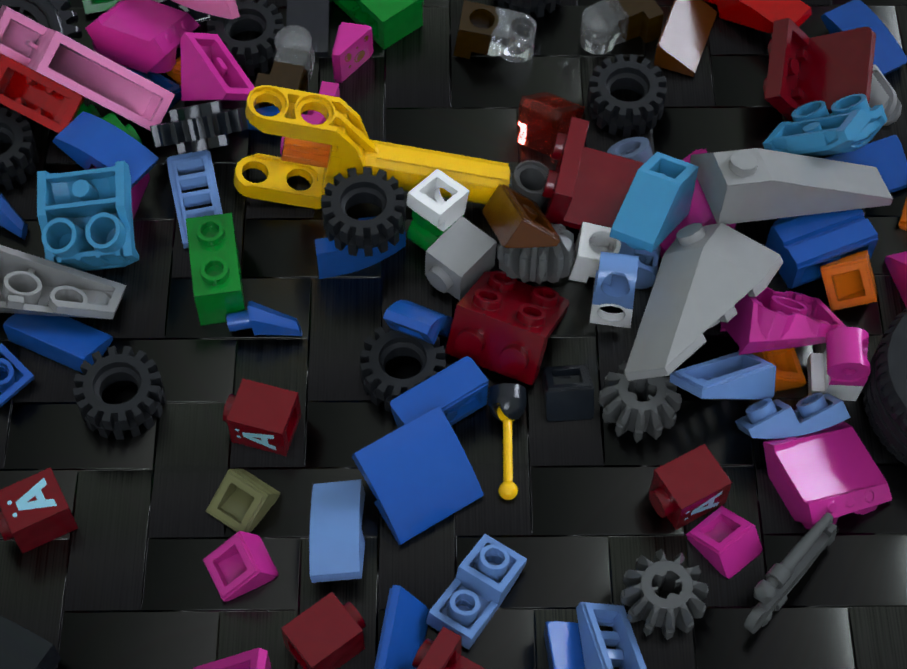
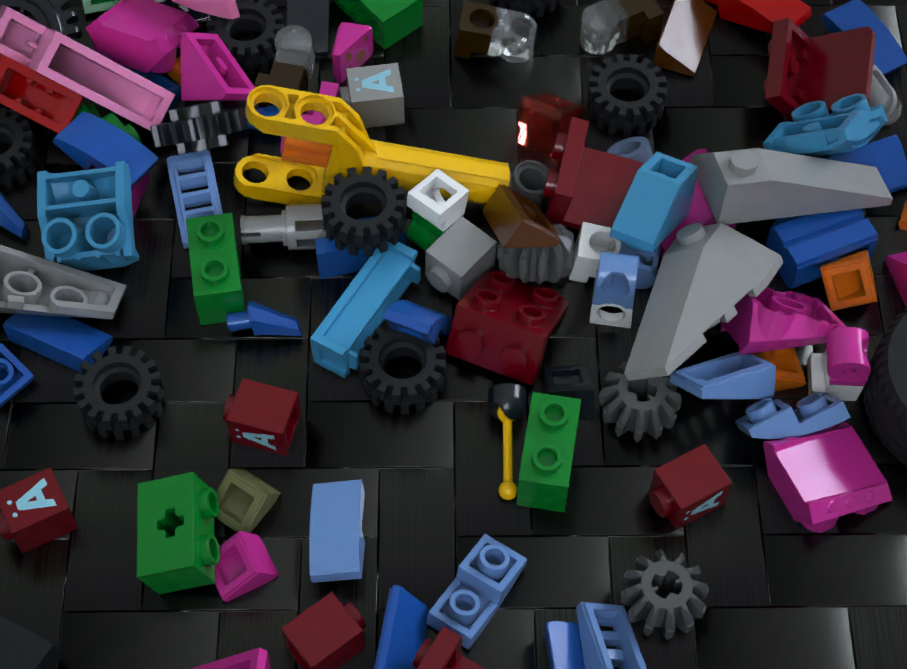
blue slope [352,406,484,545] -> none
blue slope [390,356,489,428] -> none
dark pink slope [686,506,763,579] -> none
dark grey piece [744,512,837,634] -> none
none -> green brick [137,472,220,595]
none -> light grey arm [240,203,327,250]
none -> dark azure container [310,241,421,379]
none -> light grey brick [339,63,405,128]
none -> green brick [516,392,581,513]

